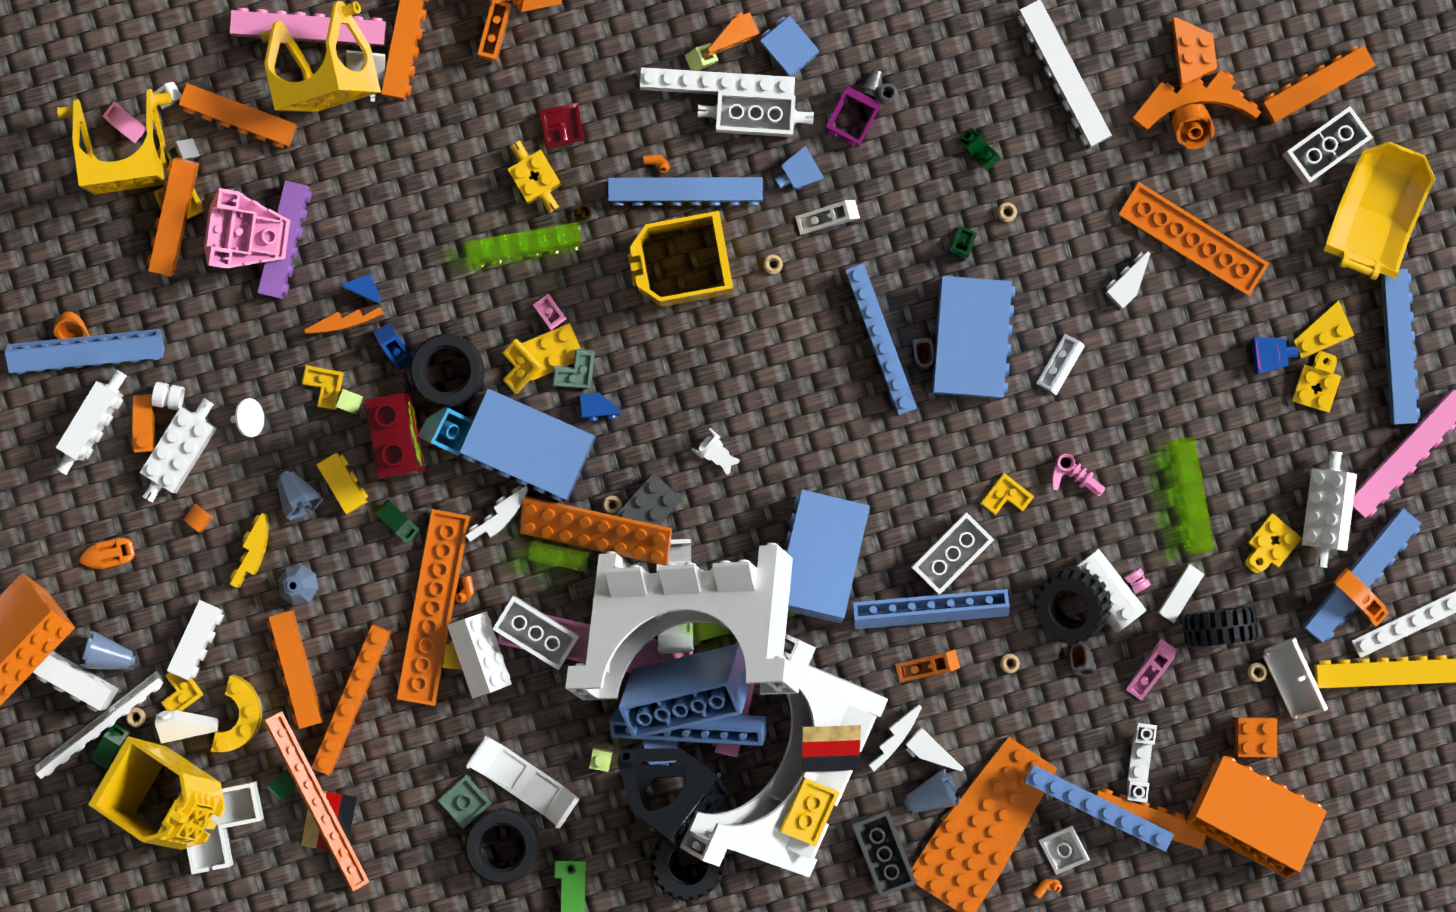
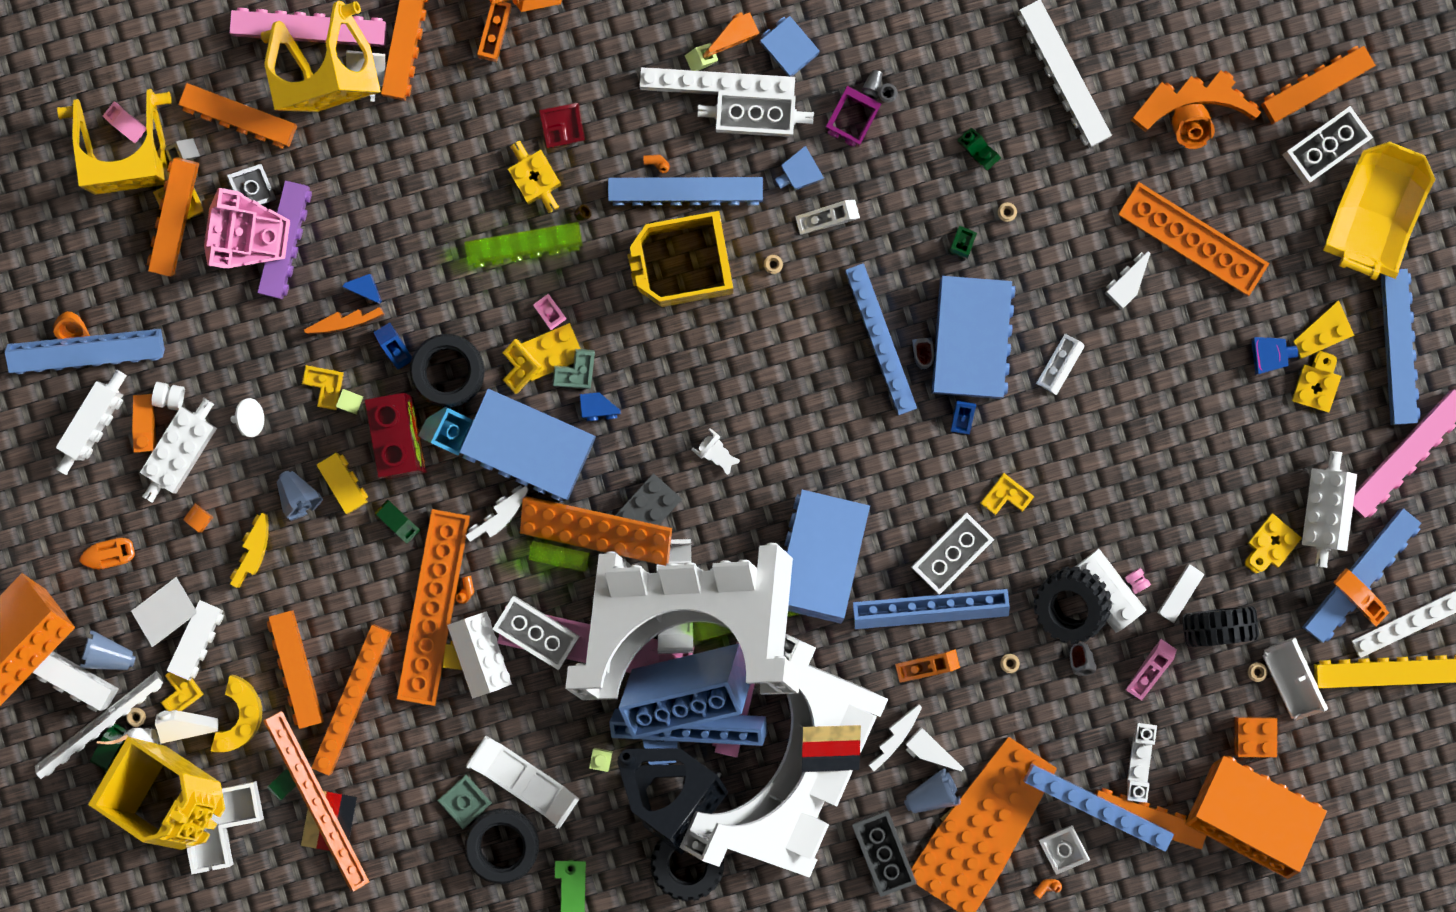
white slope [154,82,182,109] -> none
sand blue cone [277,565,319,606] -> none
tan plate [603,496,622,515] -> none
yellow plate [779,777,840,847] -> none
bright pink piece [1052,454,1105,496] -> none
clear neon green brick [1167,436,1215,555] -> none
orange wing [1172,17,1217,87] -> none
none -> white animal [96,728,161,745]
none -> white sticker [131,577,197,647]
none -> flat silver slope [226,164,276,205]
none -> blue slope [951,401,976,434]

